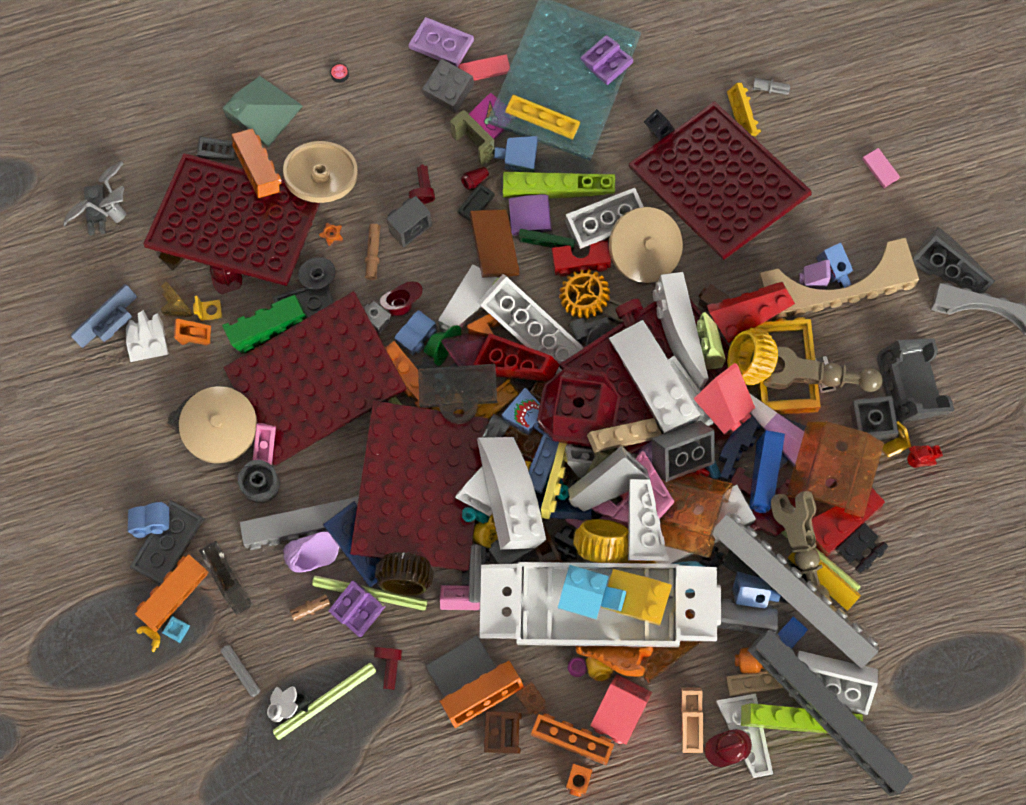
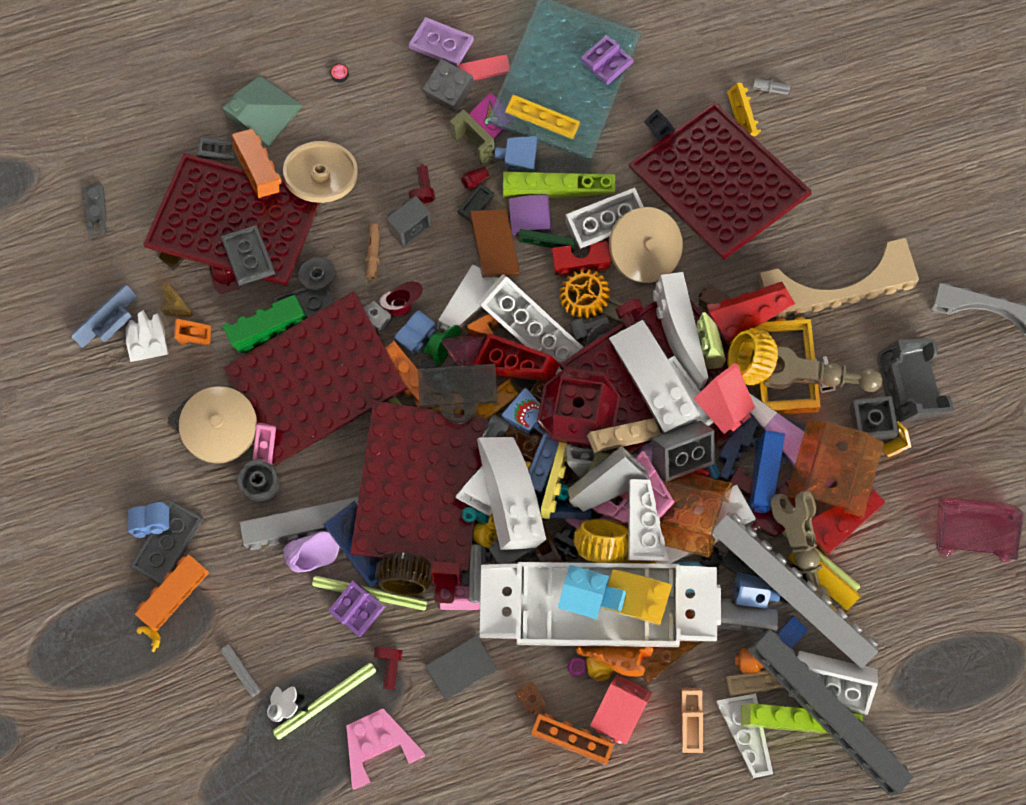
light grey plant [63,161,127,226] -> none
medium azure tile [162,616,190,643] -> none
yellow bracket [193,295,222,321] -> none
clear smoke brick [199,541,253,615] -> none
medium nougat pin [290,594,331,622] -> none
orange plate [319,223,343,246] -> none
orange brick [440,661,525,728] -> none
reddish brown plate [484,711,522,754] -> none
orange brick [566,764,593,797] -> none
dark red piece [705,729,752,767] -> none
lavender slope [799,260,830,290] -> none
medium blue torso [816,243,853,288] -> none
black plate [836,523,888,573] -> none
bright pink tile [862,148,900,188] -> none
red hips [907,445,943,468] -> none
dark grey wedge [912,227,995,294] -> none
none -> dark grey tile [221,225,275,286]
none -> bright pink wing [346,709,426,790]
none -> dark red piece [431,561,462,604]
none -> clear pink windscreen [936,497,1024,562]

